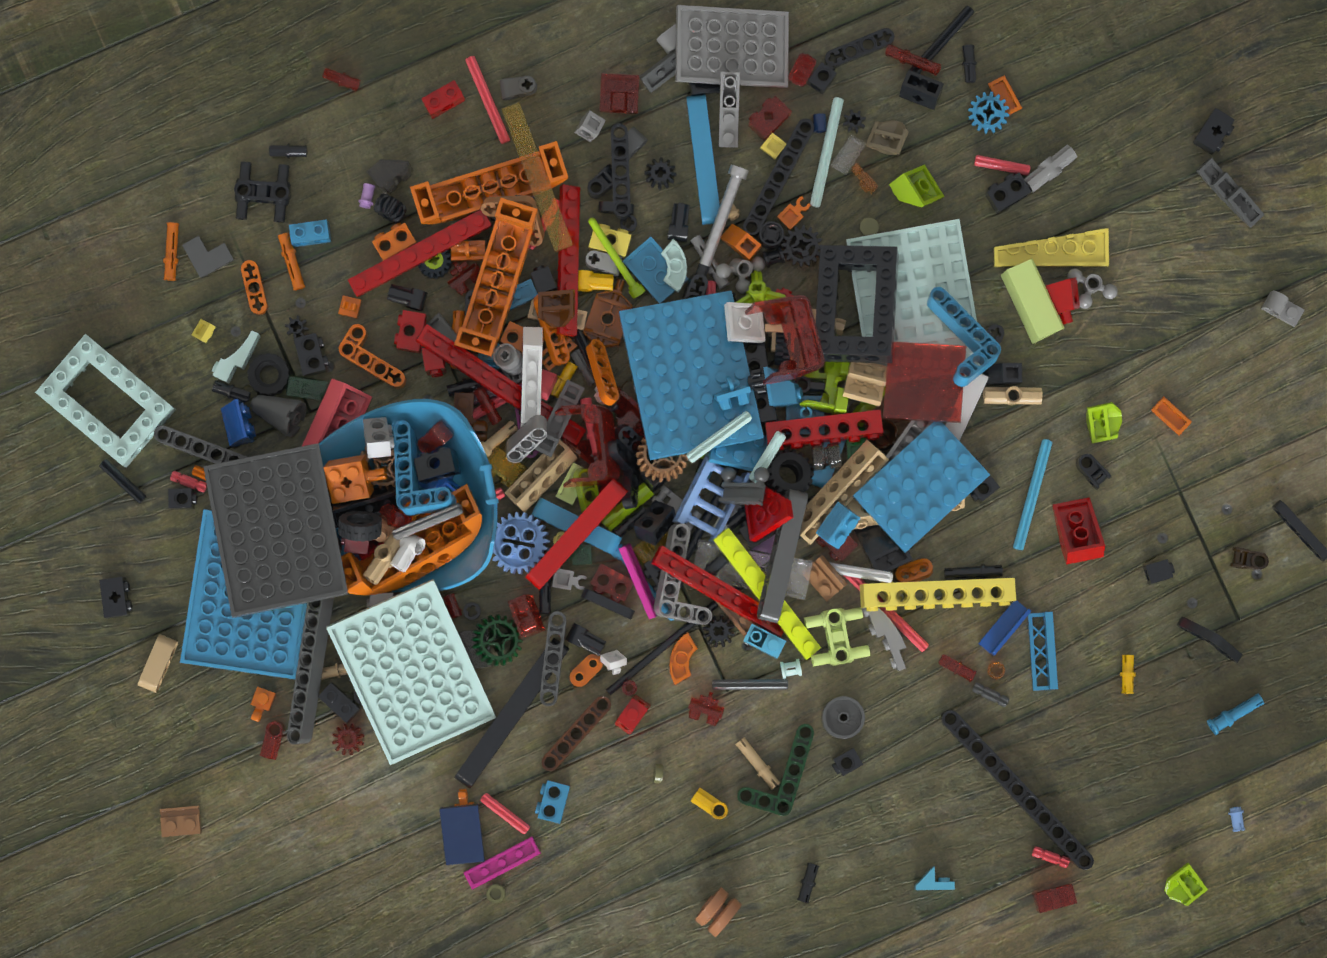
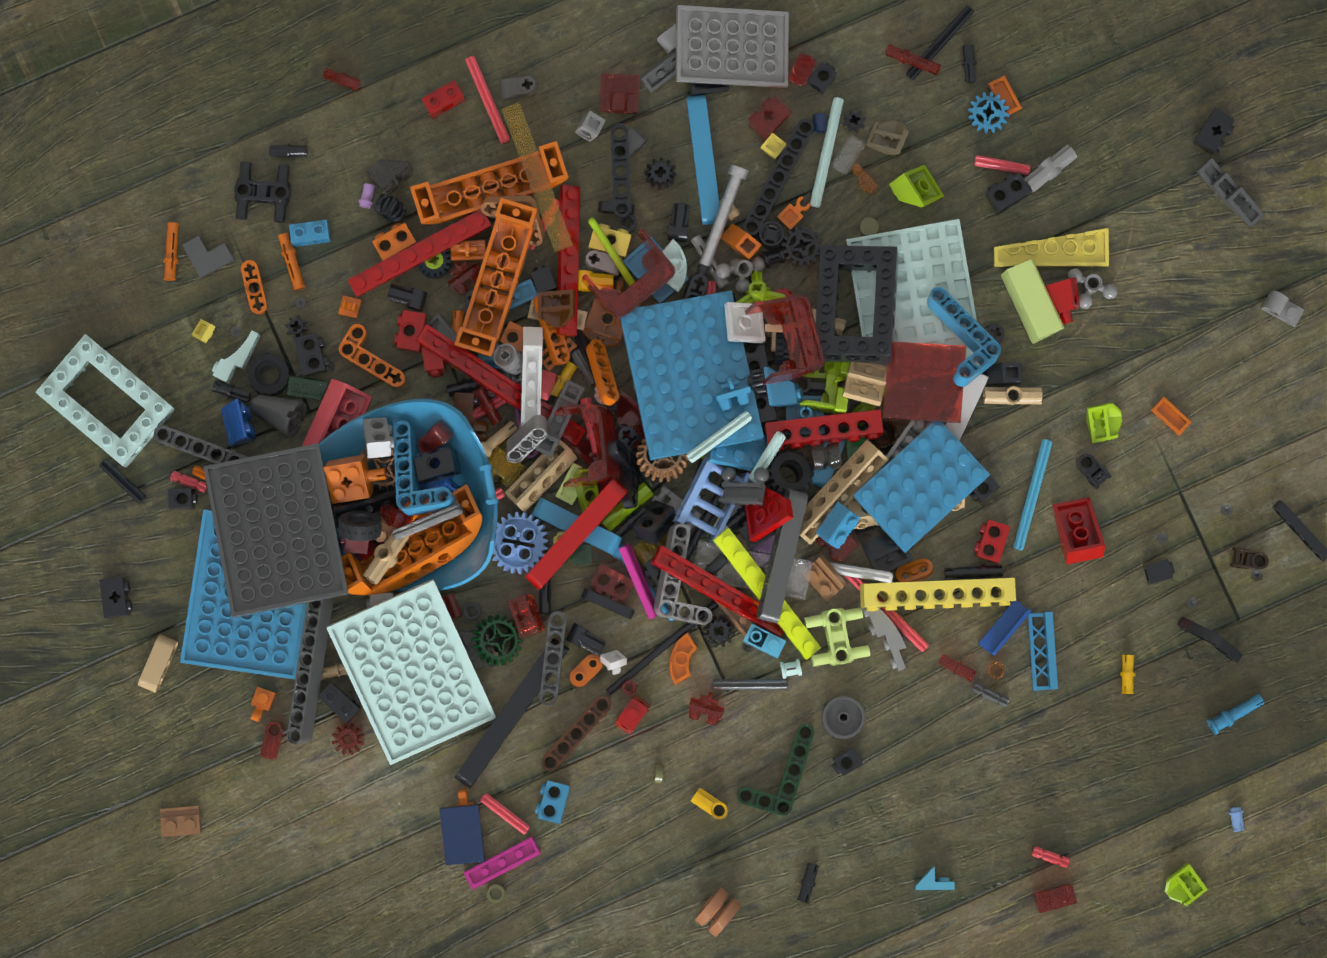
white piece [390,534,426,572] -> none
light grey plate [551,569,587,590] -> none
black piece [587,164,616,199] -> none
light grey slope [719,71,740,148] -> none
tan pin [735,737,781,790] -> none
black beam [825,28,895,68] -> none
black brick [899,70,944,110] -> none
black beam [941,710,1094,870] -> none
none -> clear red windscreen [582,228,675,318]
none -> red brick [973,519,1011,564]

